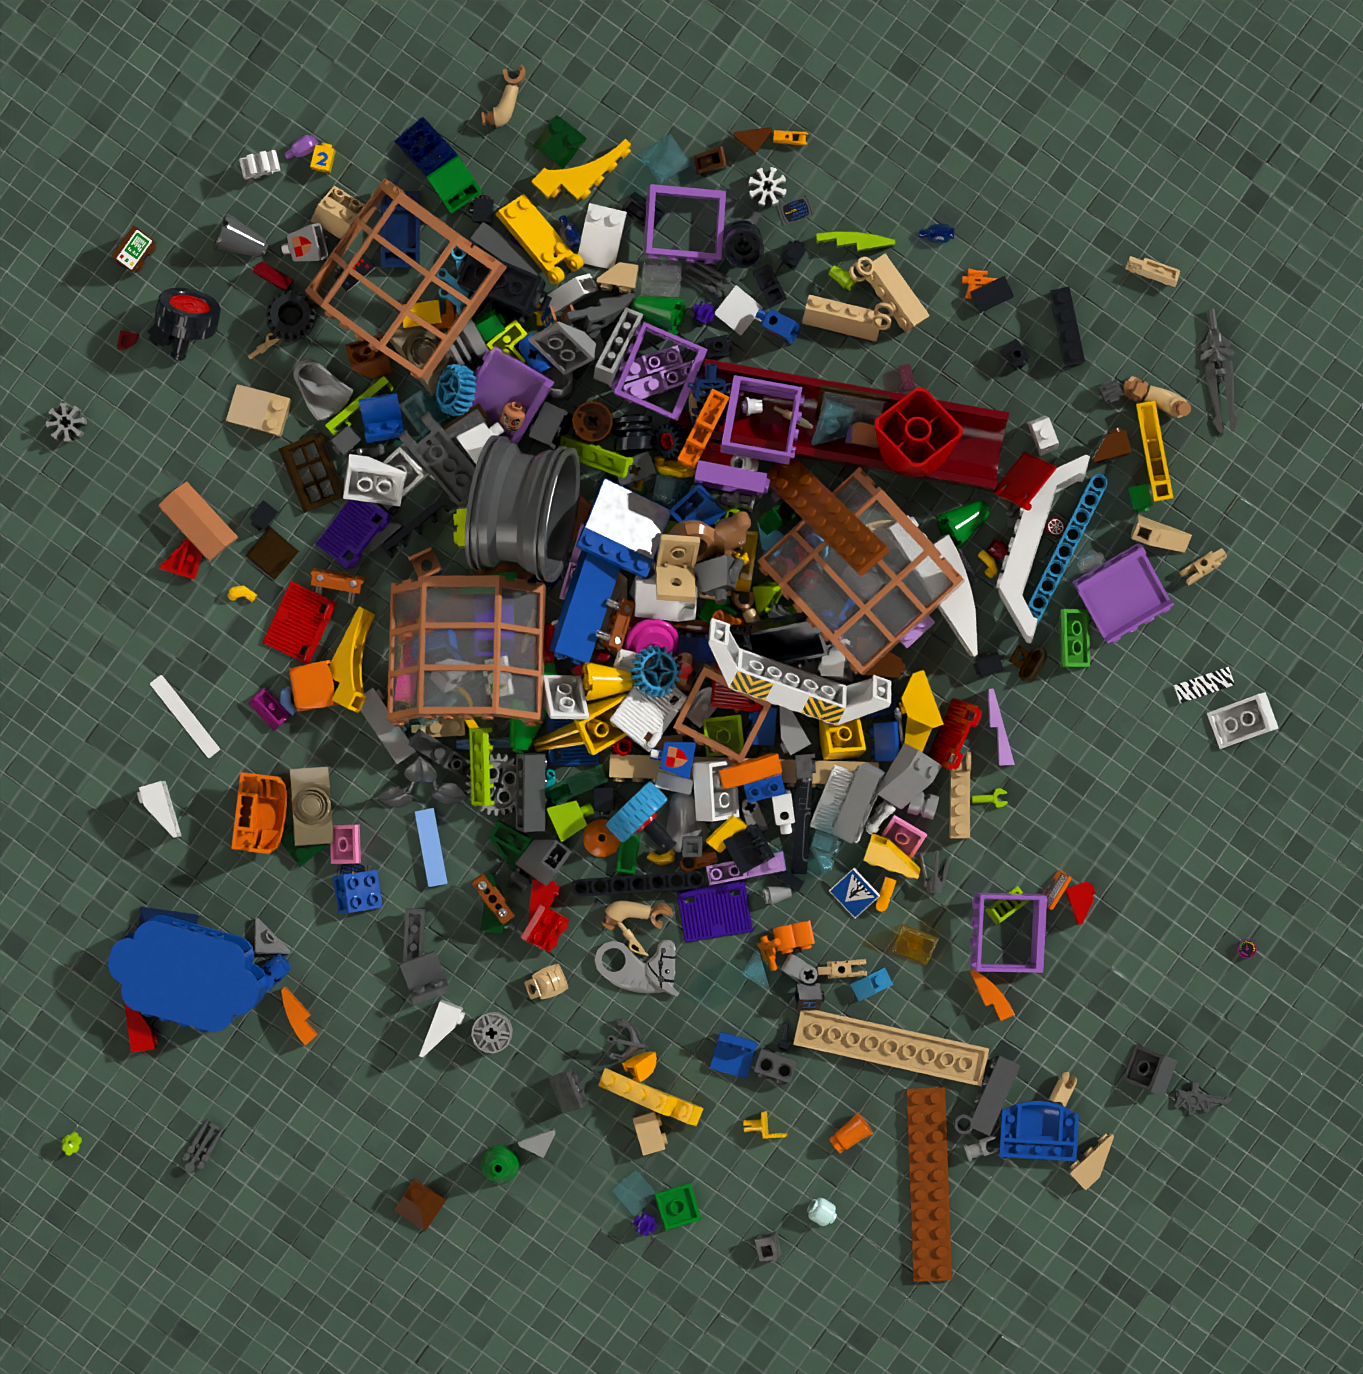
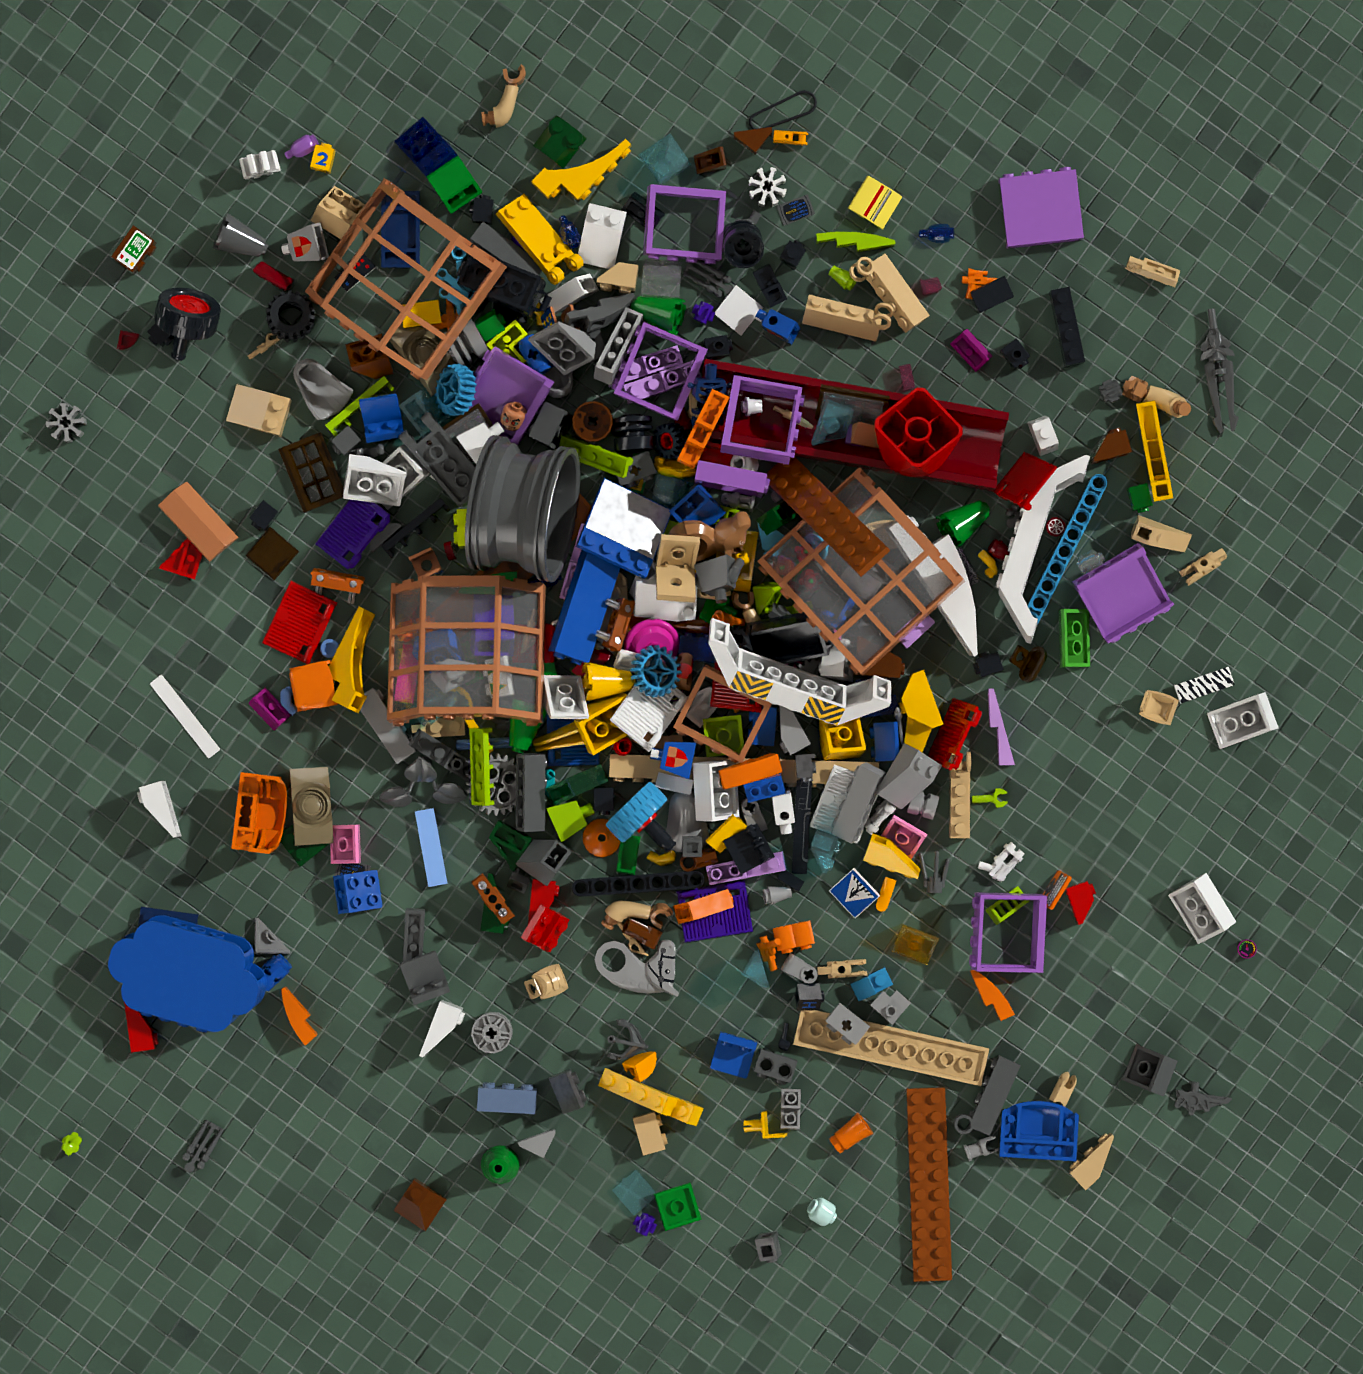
yellow arm [227,585,257,602] -> none
none -> medium blue tile [320,639,339,658]
none -> dark red tile [444,541,457,561]
none -> sand blue brick [477,1082,537,1114]
none -> reddish brown piece [622,918,663,949]
none -> orange slope [673,889,734,924]
none -> black piece [749,90,817,129]
none -> light grey slope [780,1089,801,1130]
none -> light grey brick [825,1002,870,1045]
none -> light yellow slope [848,175,902,229]
none -> light grey brick [870,990,911,1024]
none -> clear pink slope [919,277,942,295]
none -> magenta slope [950,329,992,372]
none -> white piece [978,842,1024,882]
none -> medium lavender panel [998,167,1084,249]
none -> tan piece [1139,690,1179,725]
none -> white slope [1168,873,1236,944]

